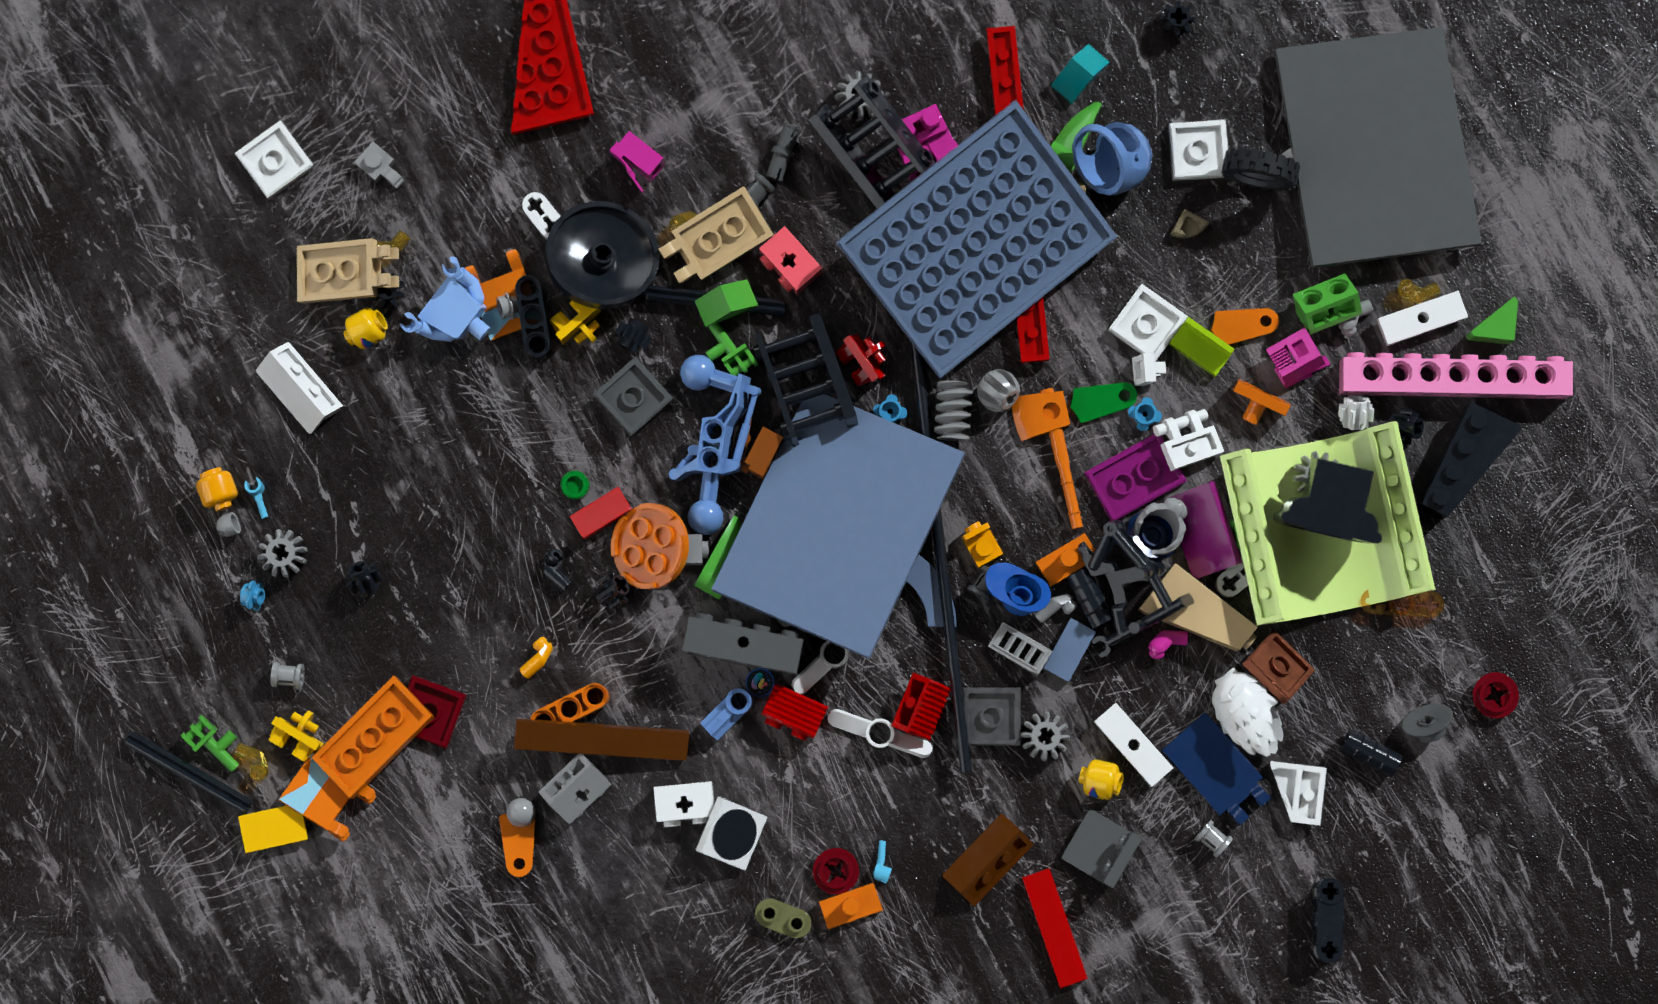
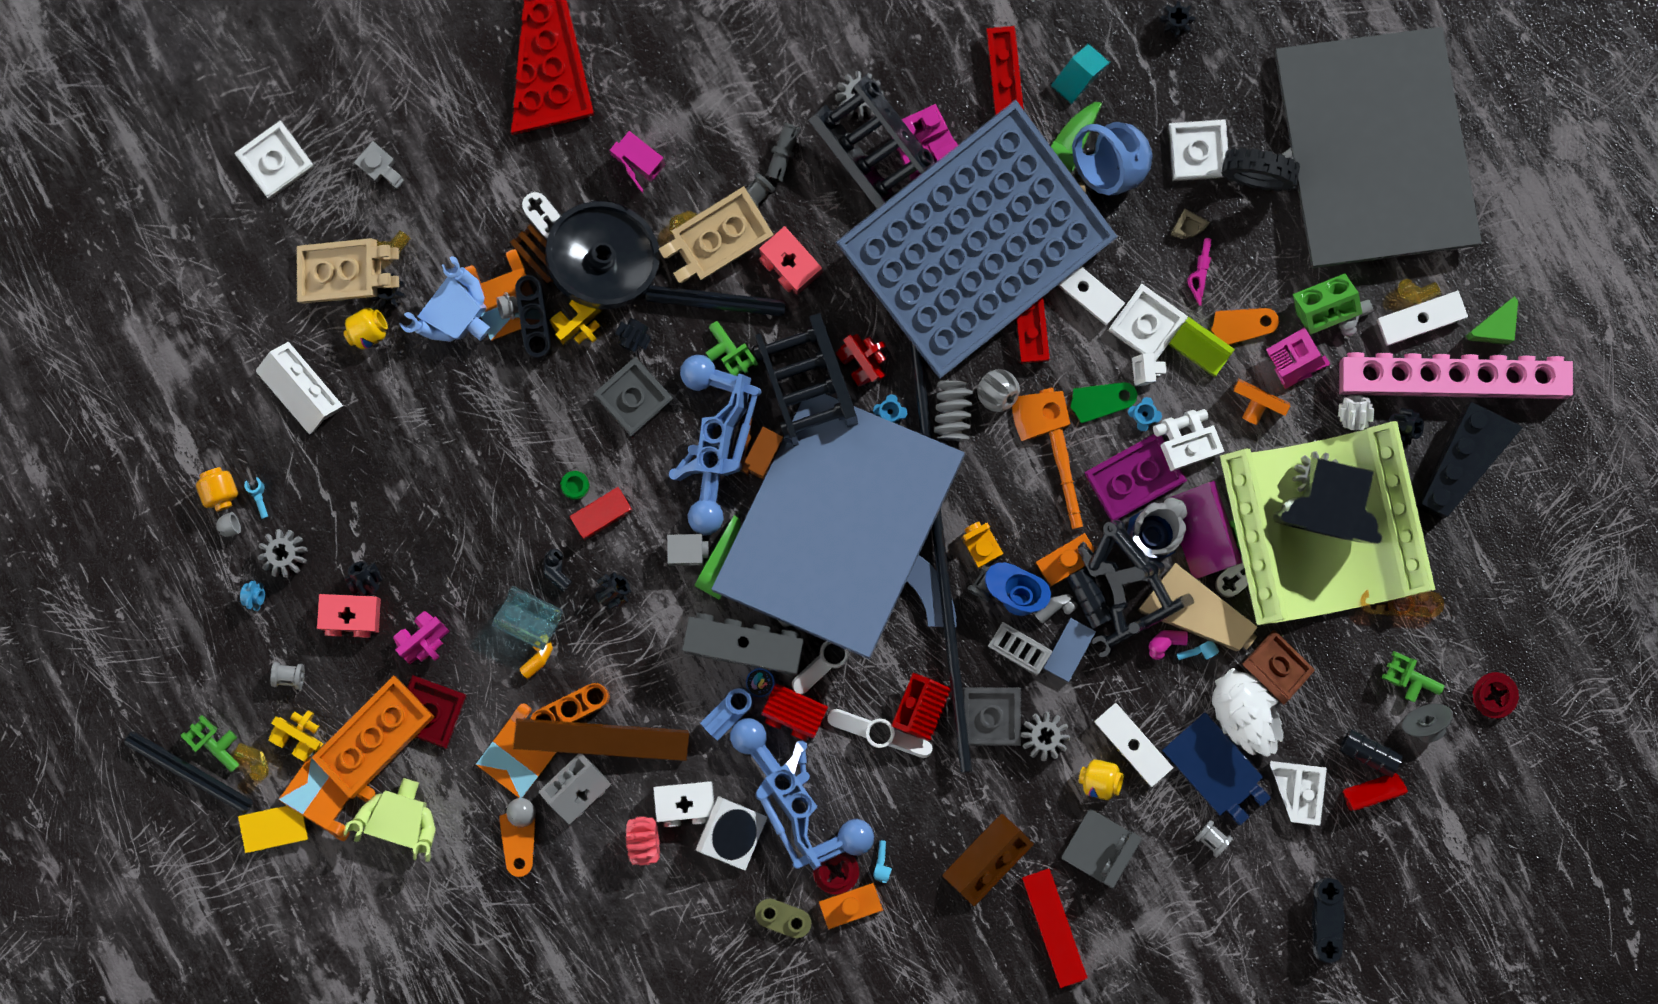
orange tile [611,503,689,590] -> none
bright green slope [695,279,758,328] -> none
none -> coral brick [317,594,381,638]
none -> yellowish green torso [344,778,436,862]
none -> dark pink hips [393,611,450,665]
none -> flag [476,703,557,798]
none -> clear light blue bracket [492,586,563,650]
none -> reddish brown tile [510,224,553,285]
none -> coral gear [626,817,660,866]
none -> medium blue piece [730,718,874,870]
none -> white tile [1058,267,1125,326]
none -> medium azure hand [1177,641,1219,660]
none -> dark pink hand [1188,238,1211,306]
none -> red slope [1343,773,1408,811]
none -> bright green arm [1382,651,1444,703]

